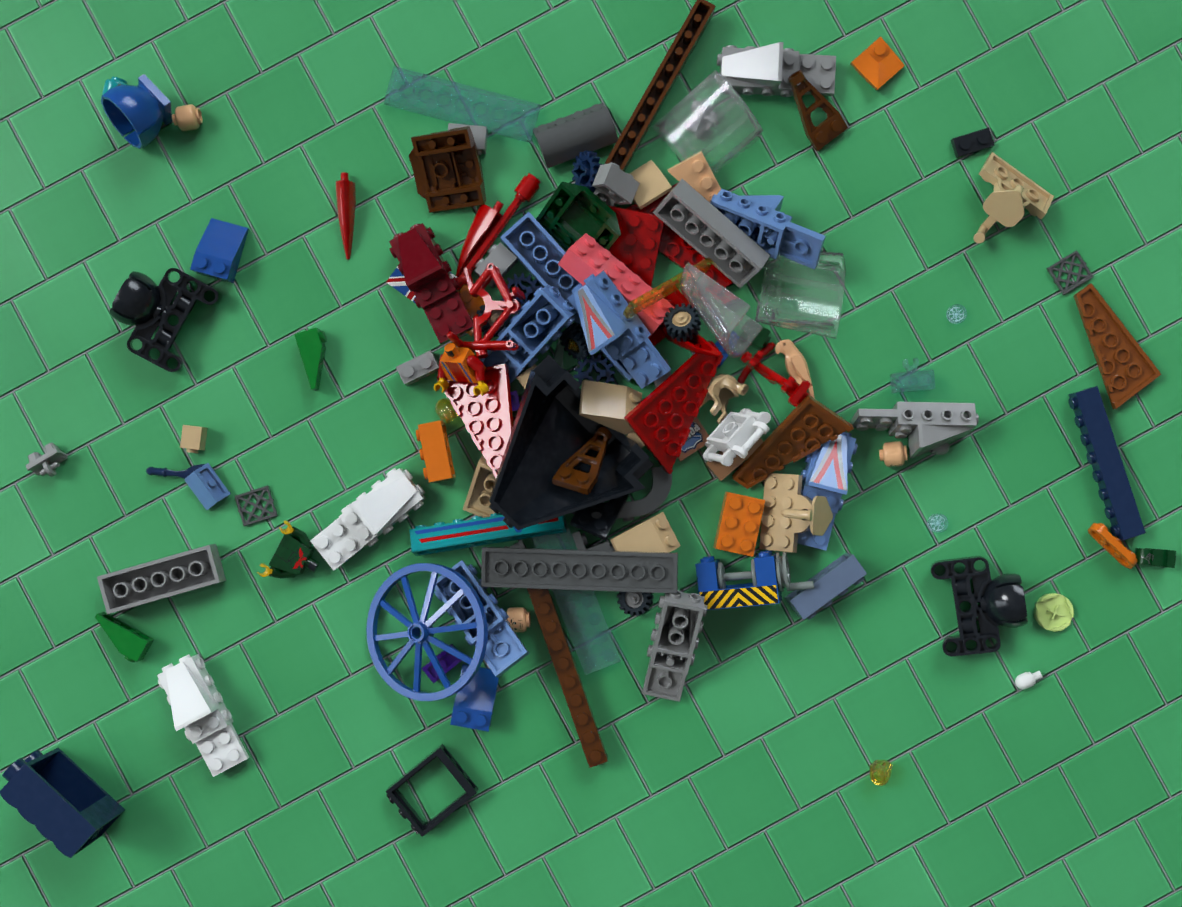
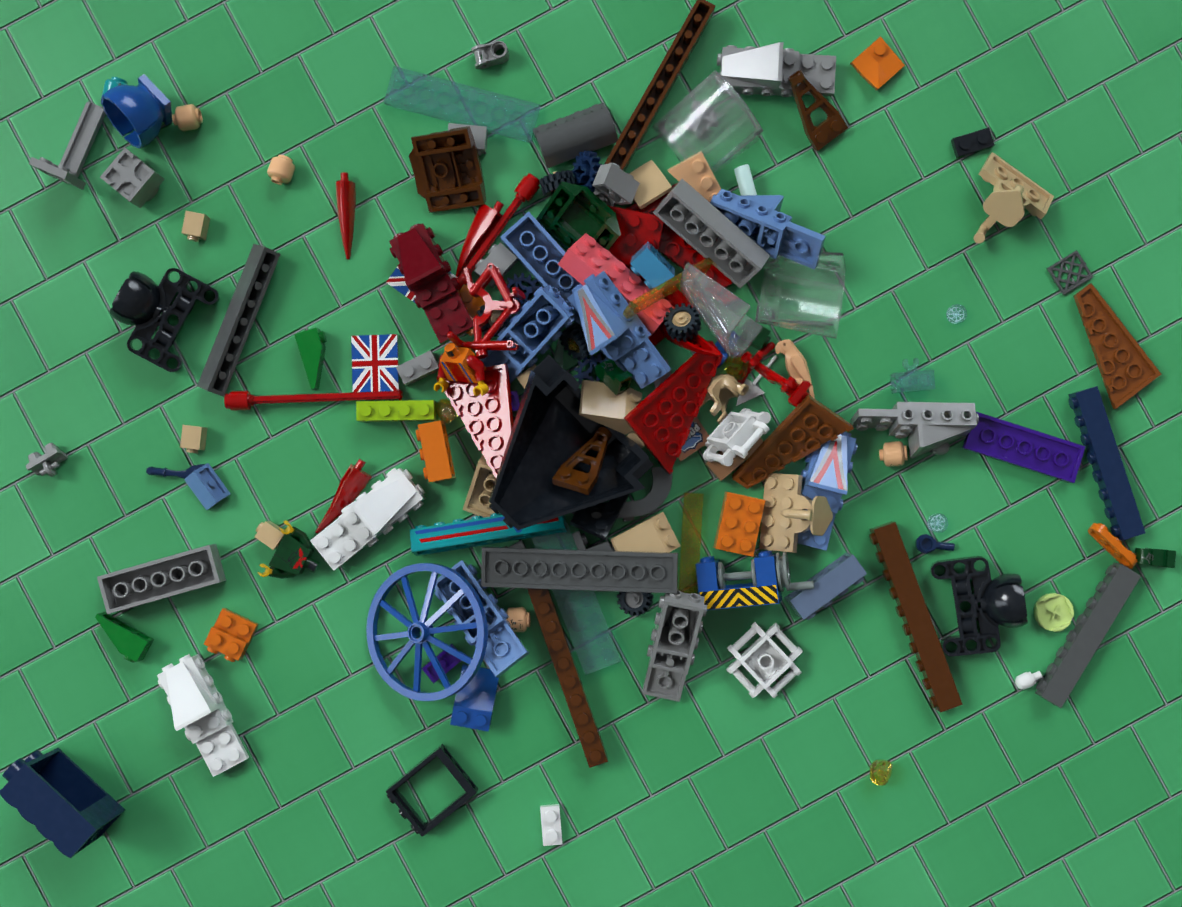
blue slope [190,218,249,283] -> none
dark grey window [235,485,278,526] -> none
none -> light grey bracket [29,101,106,190]
none -> light grey piece [100,148,165,208]
none -> tan brick [181,211,210,242]
none -> dark grey brick [197,244,281,397]
none -> orange plate [204,608,259,662]
none -> flag [224,334,403,411]
none -> tan brick [255,521,284,550]
none -> light nougat head [267,155,295,185]
none -> red piece [315,459,372,534]
none -> lime brick [356,400,437,422]
none -> light grey piece [471,41,509,69]
none -> black wheel [539,170,576,196]
none -> white plate [540,804,563,846]
none -> dark green leg [595,359,633,396]
none -> dark azure brick [630,241,675,292]
none -> clear yellow tile [678,493,703,594]
none -> clear yellow piece [725,355,748,380]
none -> white brick [726,622,803,699]
none -> light aqua brick [734,164,757,196]
none -> white piece [736,355,777,406]
none -> reddish brown brick [869,521,963,712]
none -> dark blue plate [916,534,955,553]
none -> dark purple plate [962,412,1086,483]
none -> dark grey brick [1035,563,1141,708]

